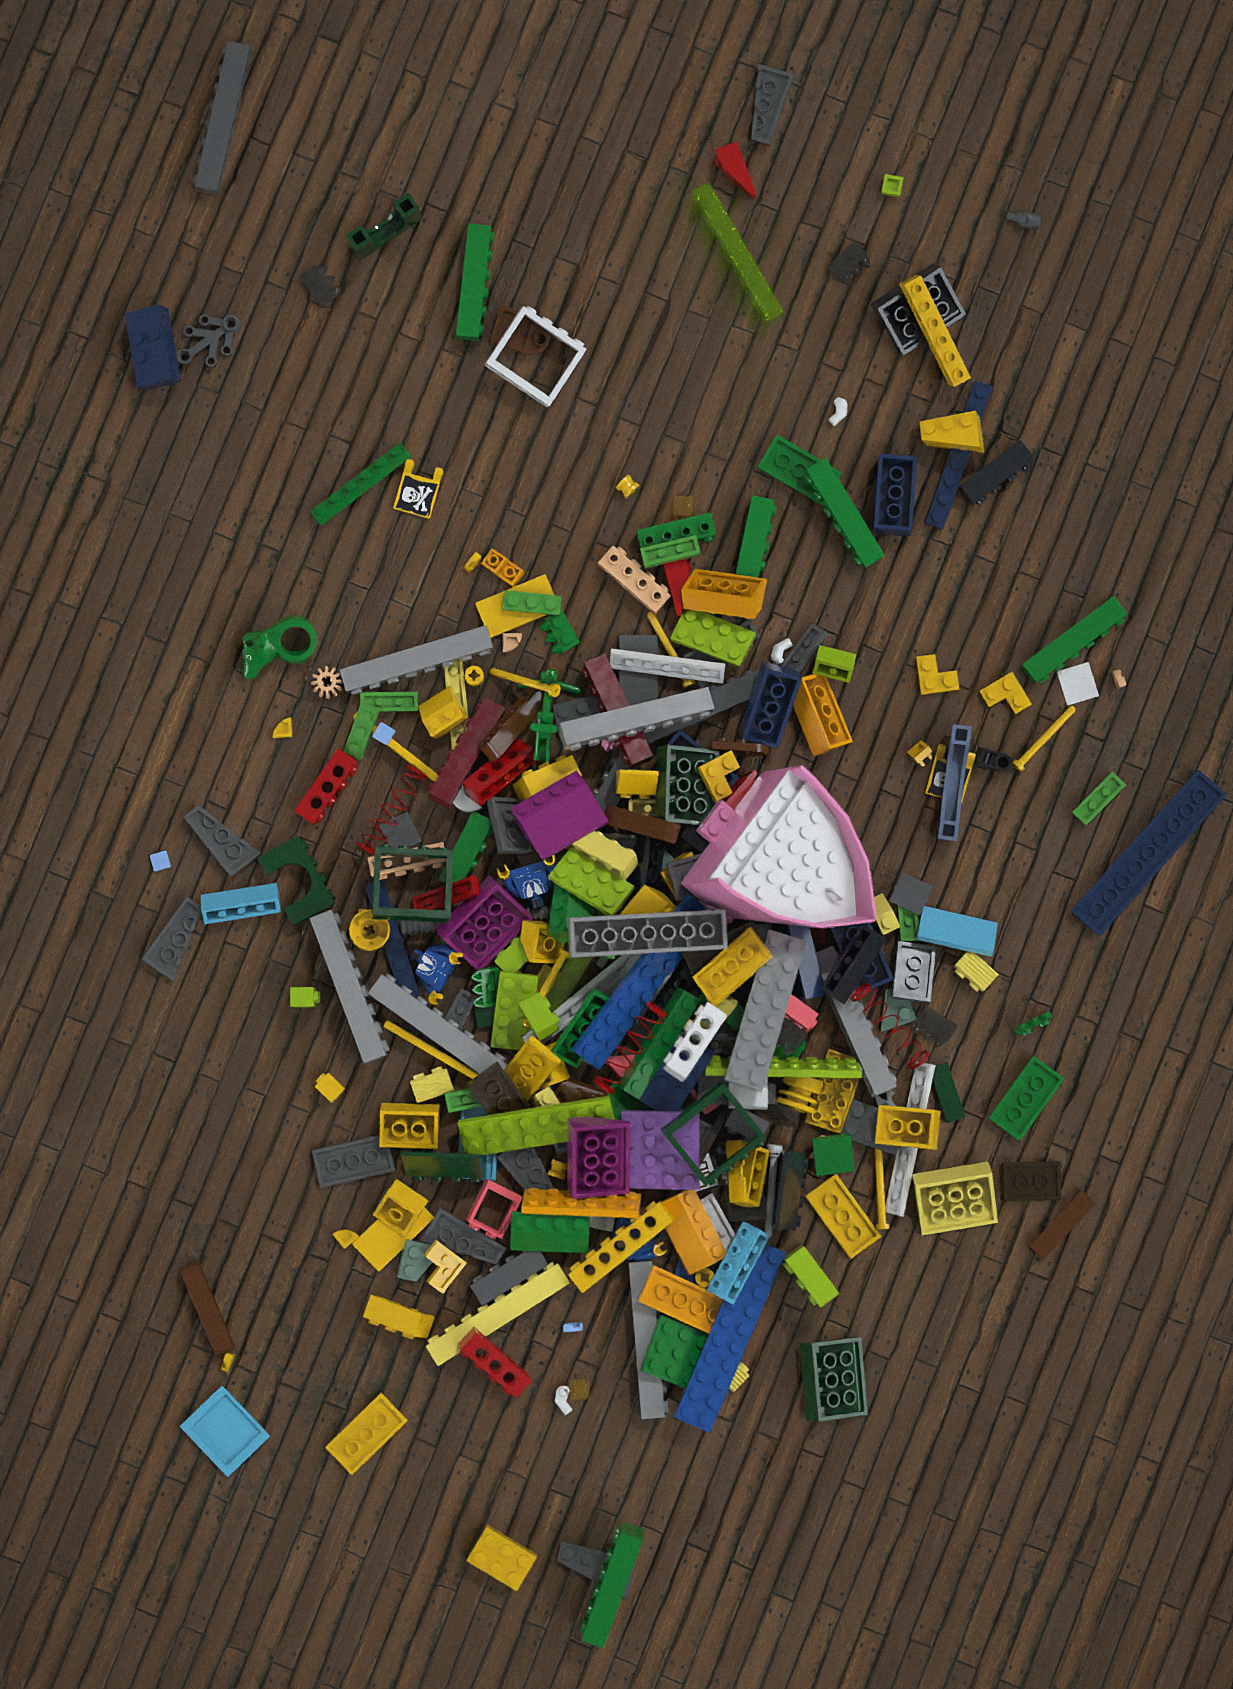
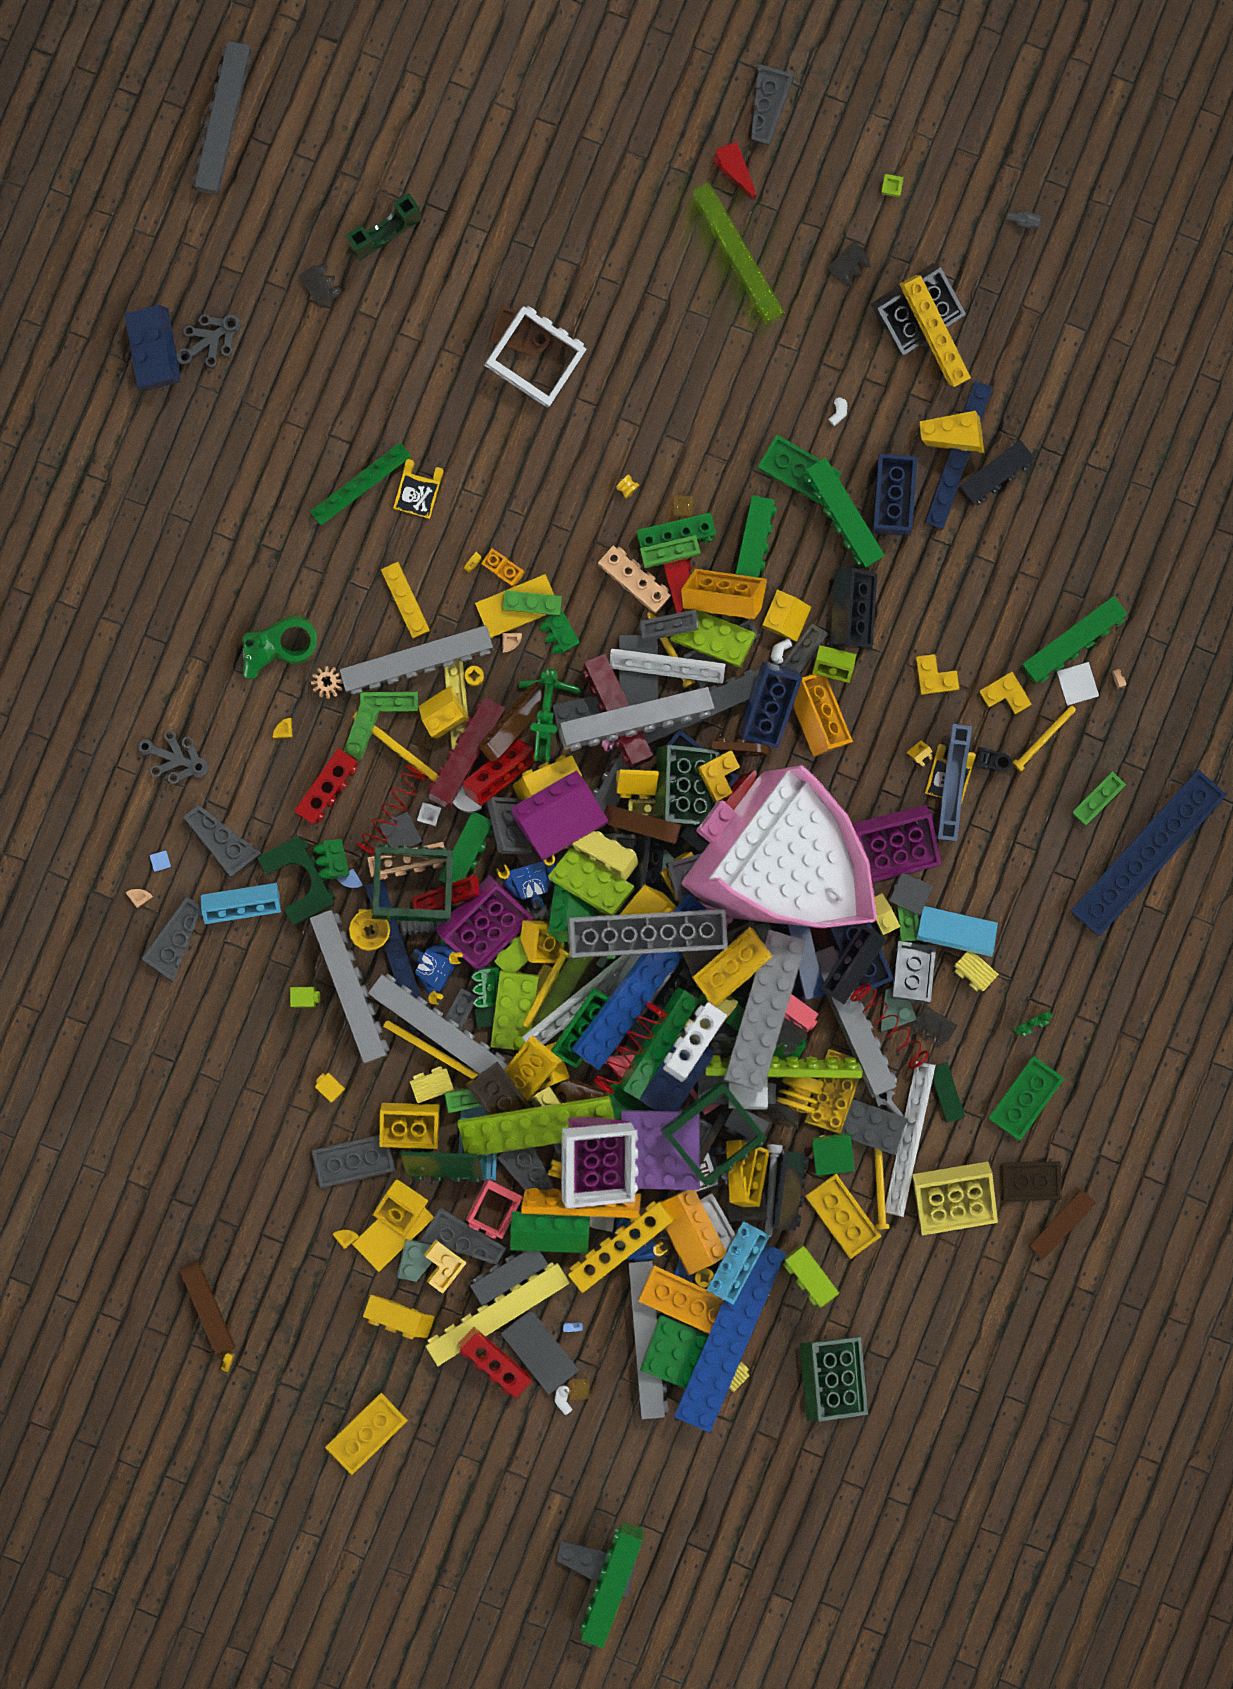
medium azure piece [180,1386,270,1477] -> none
light blue piece [372,722,395,745] -> none
green brick [456,223,495,341] -> none
yellow brick [467,1524,537,1591] -> none
yellow bar [490,668,561,697] -> none
lime brick [519,992,560,1041] -> none
yellow slope [875,1105,941,1150] -> none
none -> light nougat tile [126,889,153,908]
none -> dark grey plant [138,730,209,784]
none -> green plate [312,839,350,879]
none -> light blue tile [337,869,363,888]
none -> yellow plate [381,562,430,639]
none -> white plate [417,802,441,827]
none -> dark grey tile [501,1310,579,1394]
none -> white window [562,1123,638,1208]
none -> dark grey plate [640,610,699,641]
none -> yellow slope [762,590,811,642]
none -> black slope [830,568,877,649]
none -> magenta slope [852,805,941,882]

